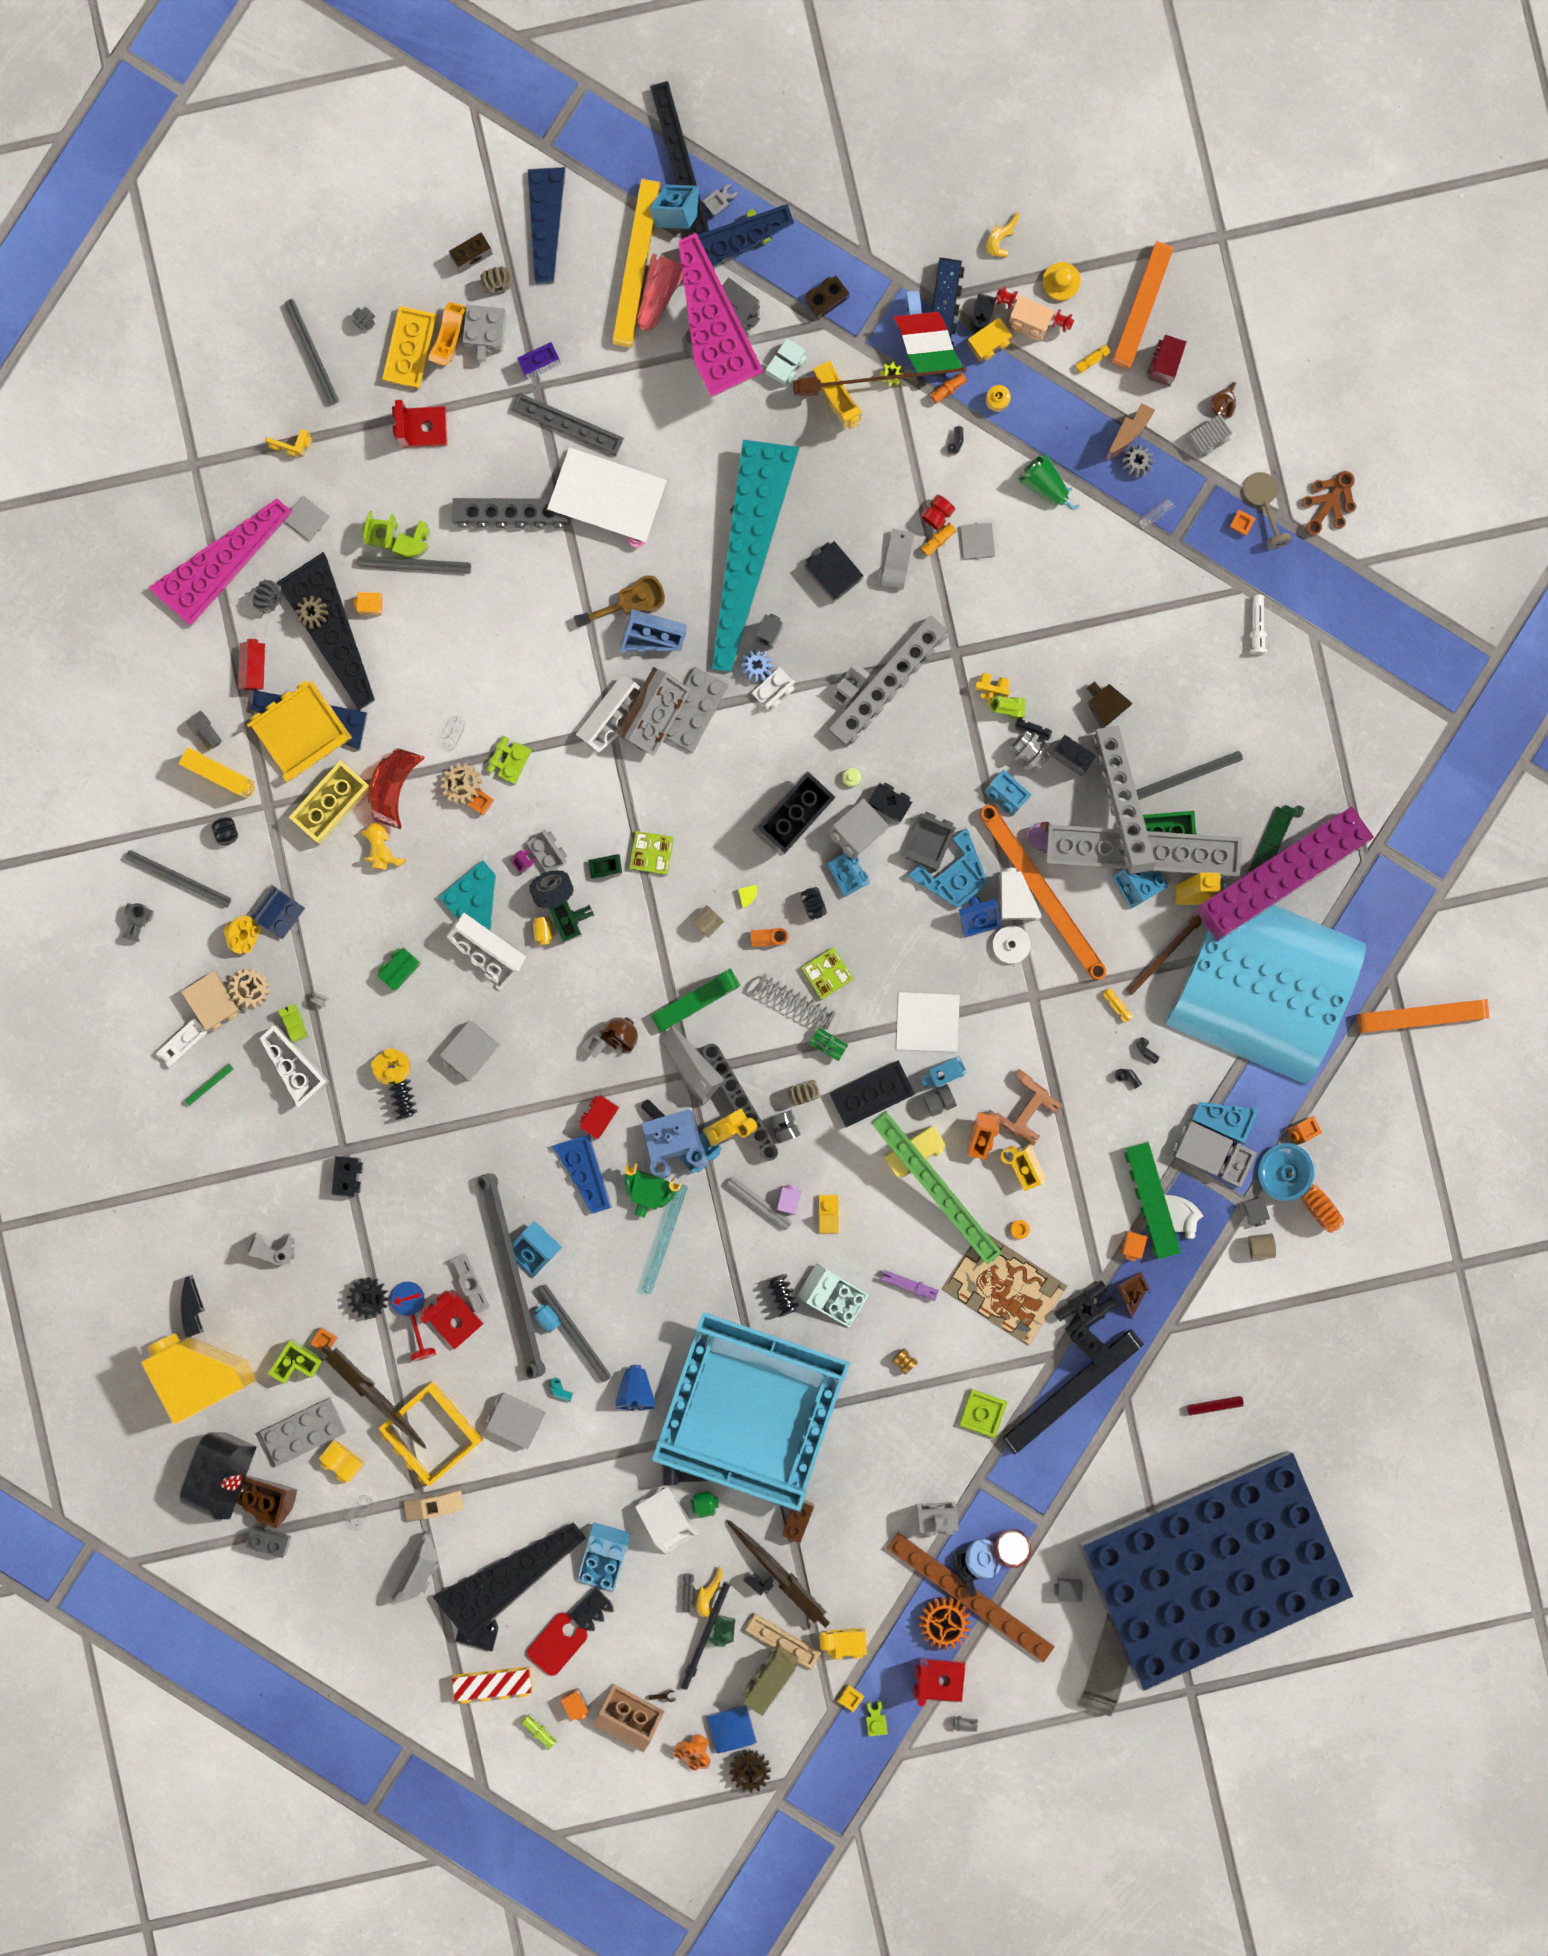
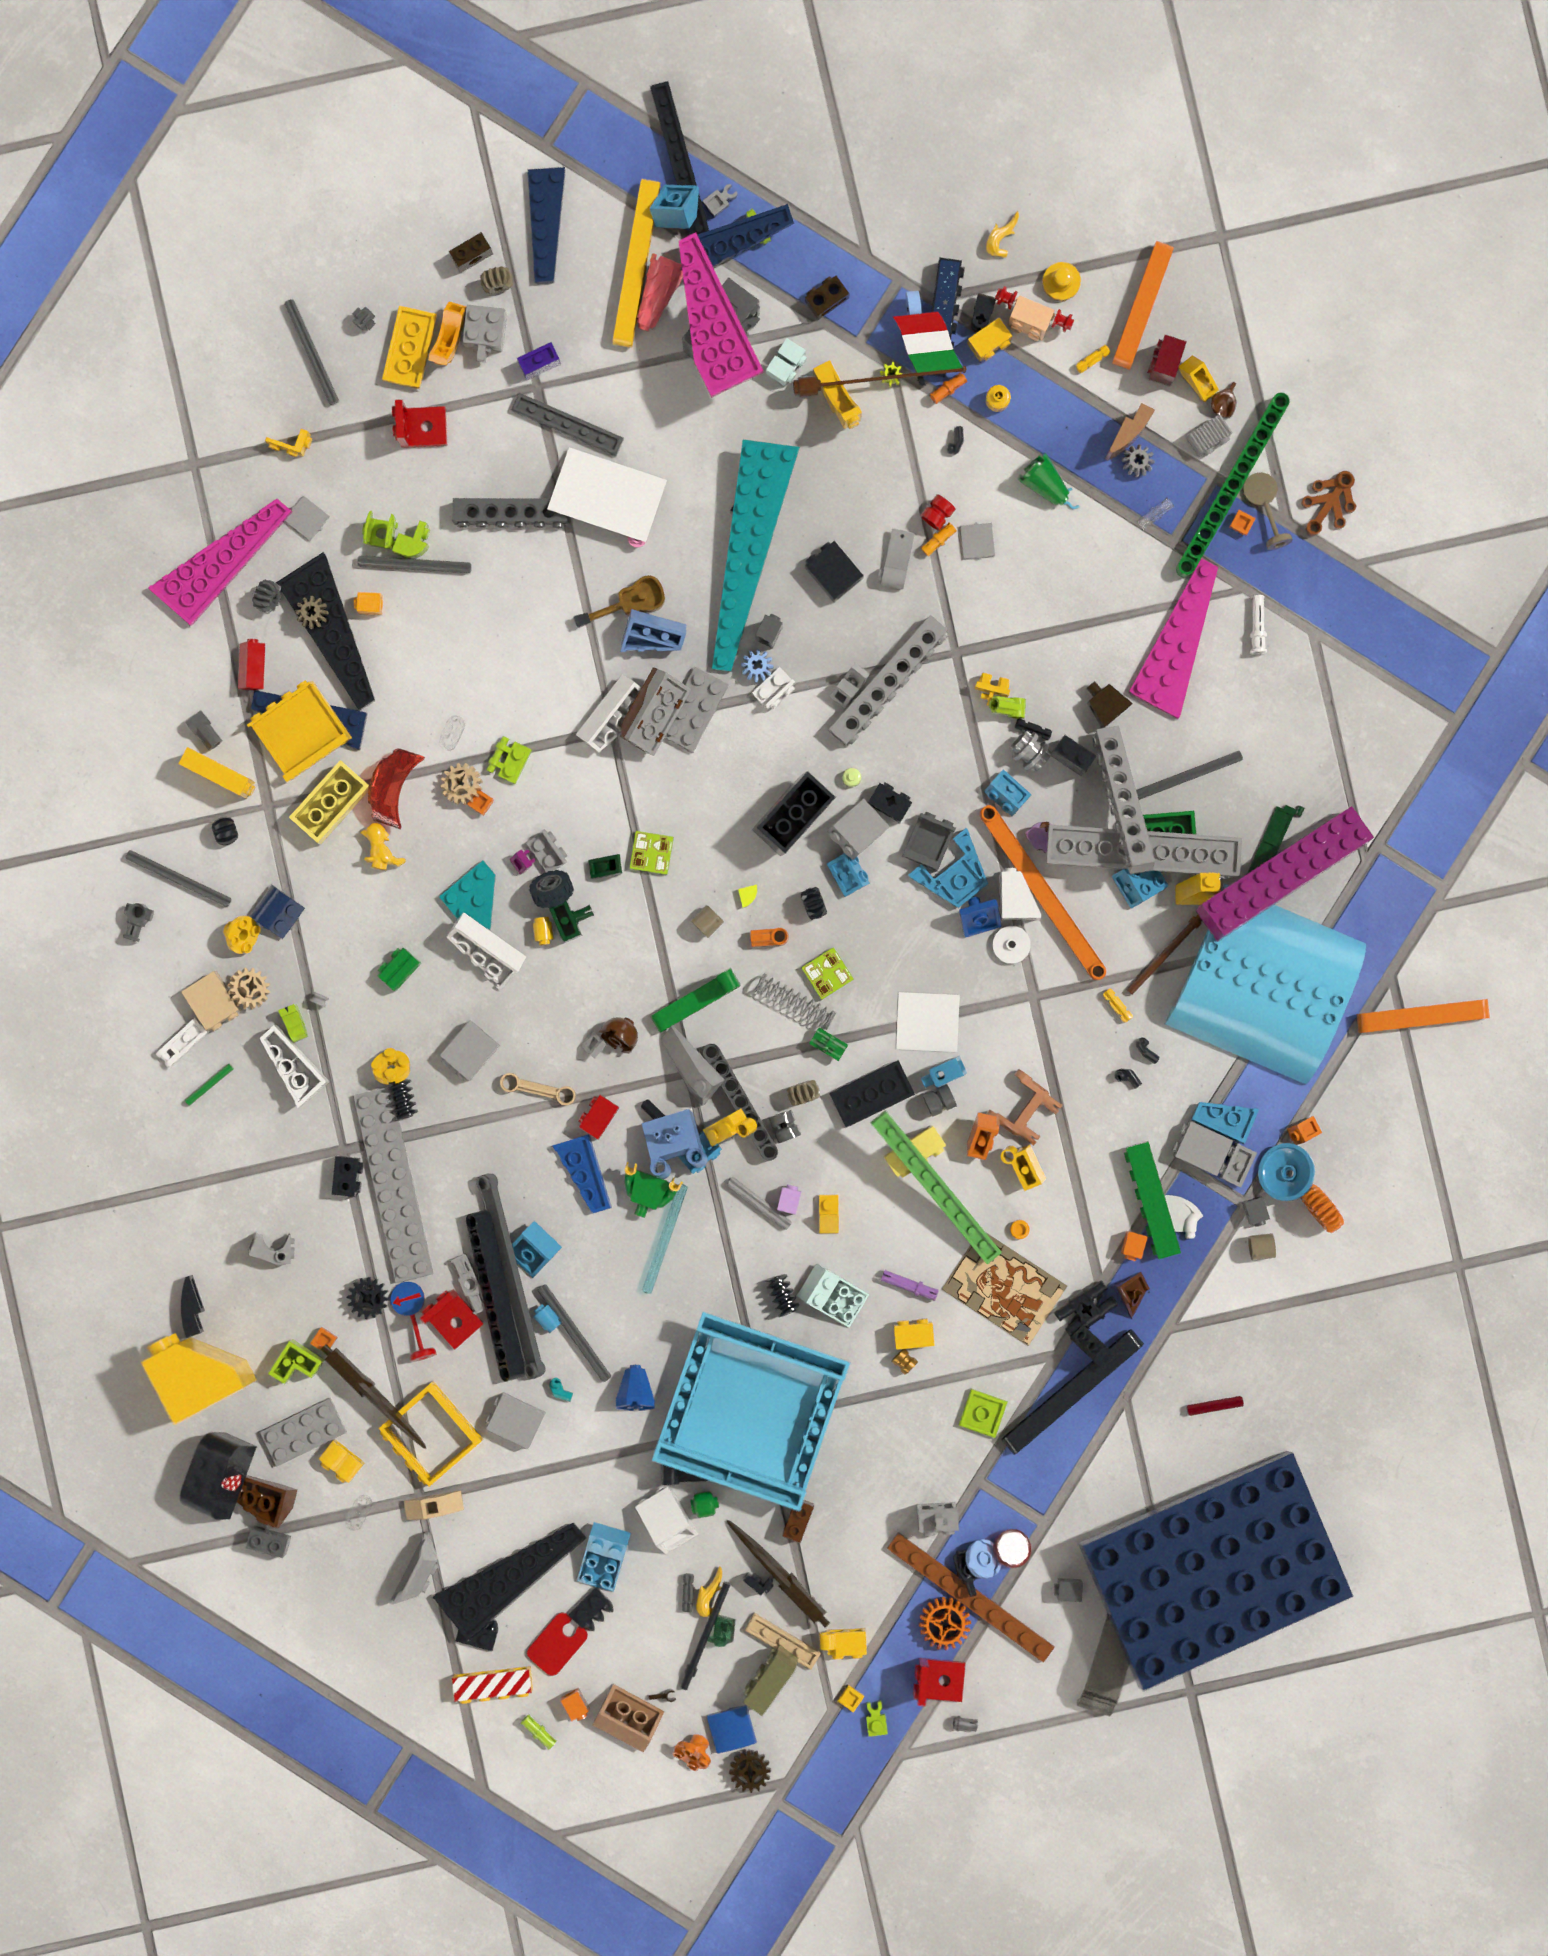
none -> light grey plate [353,1087,434,1283]
none -> black beam [466,1210,525,1382]
none -> tan piece [500,1073,576,1105]
none -> yellow brick [893,1318,935,1350]
none -> dark pink wing [1128,558,1218,719]
none -> green beam [1176,392,1290,578]
none -> yellow arch [1178,355,1219,402]

